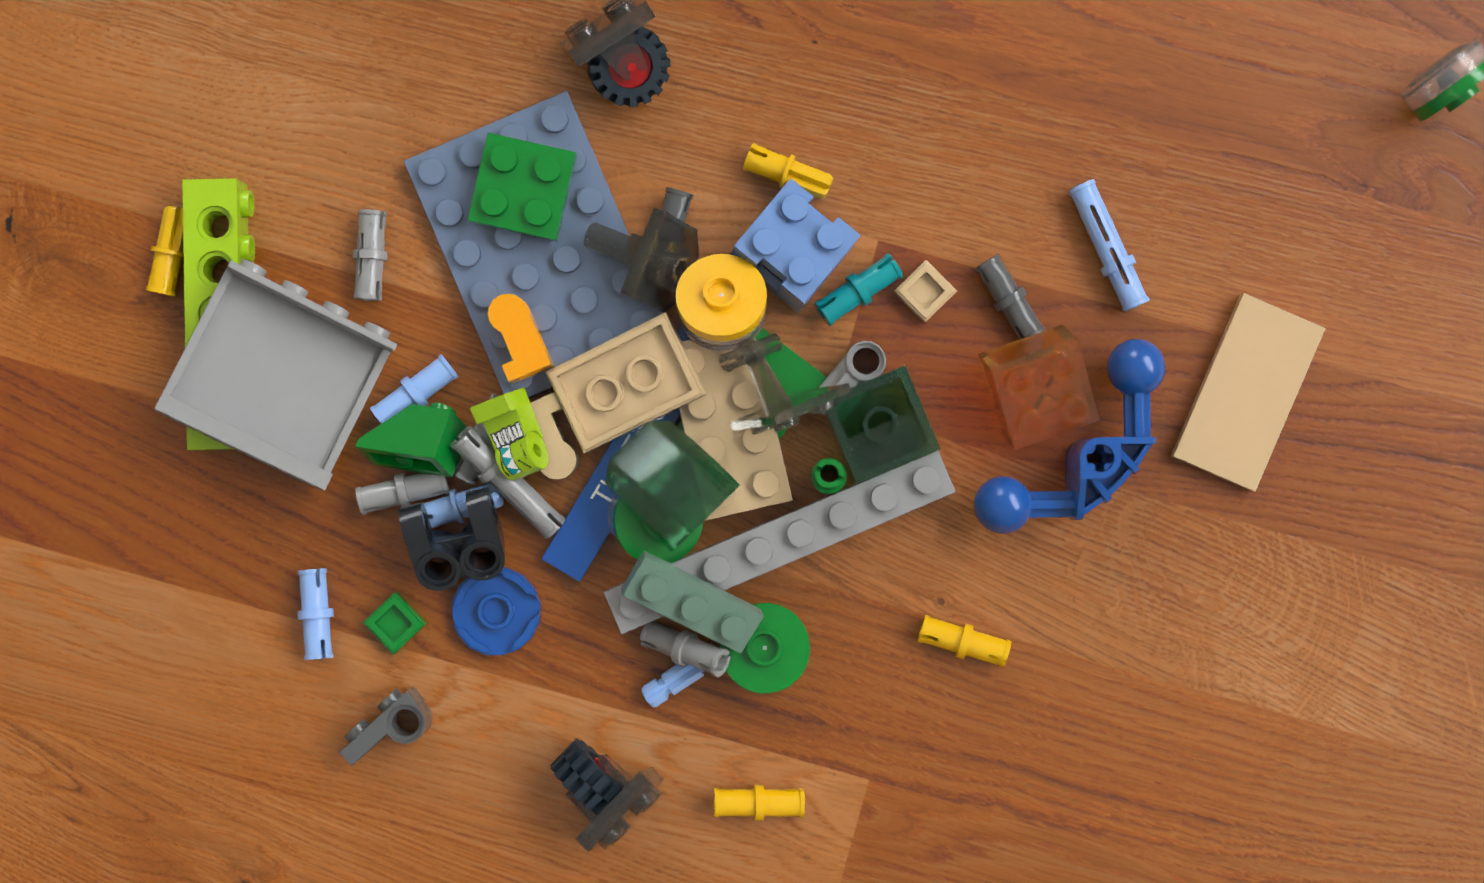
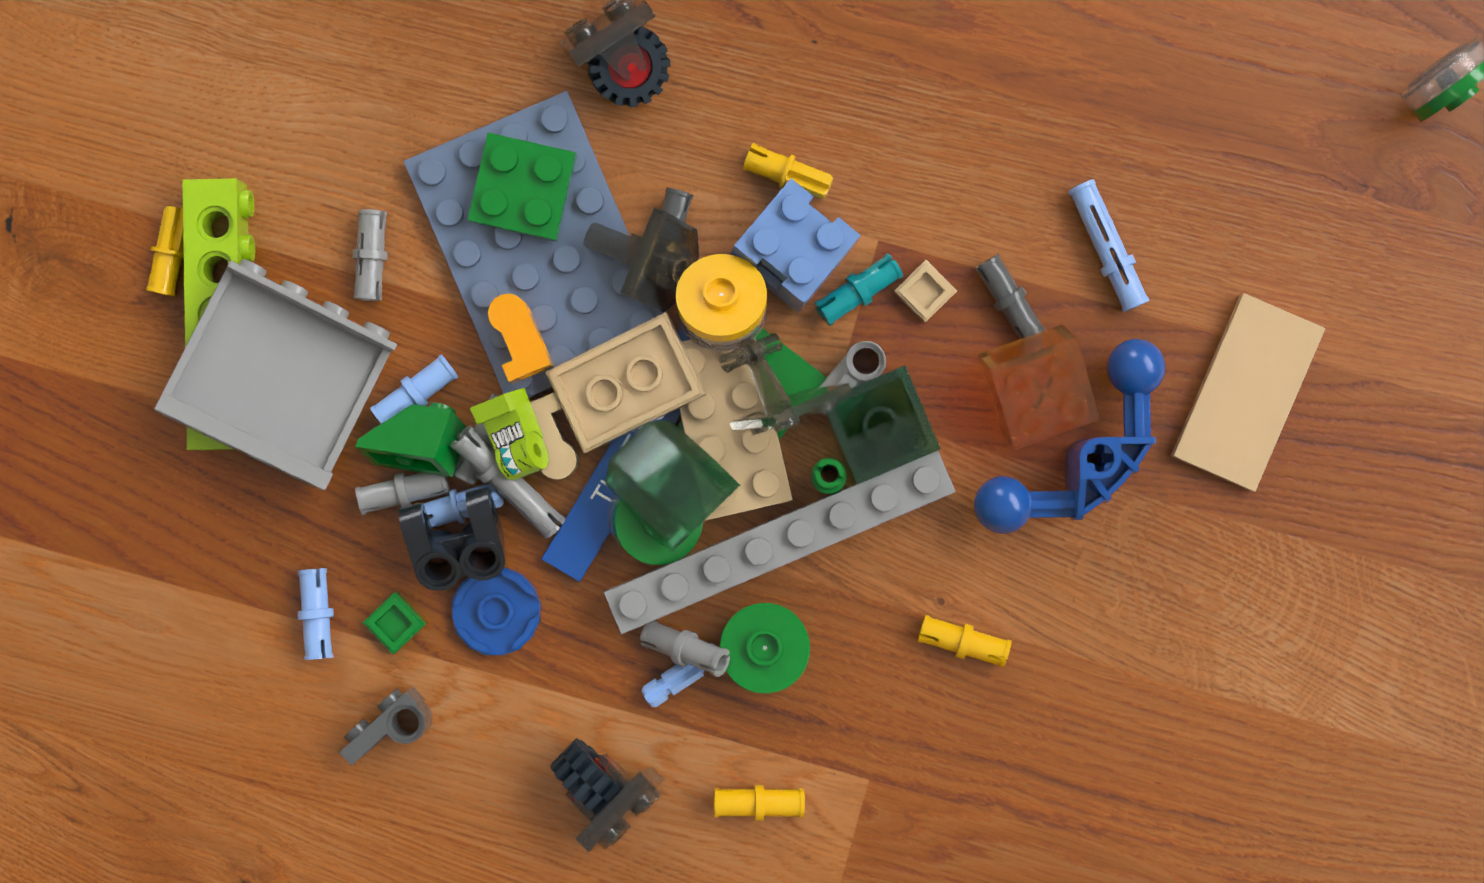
sand green plate [621,551,764,654] -> none

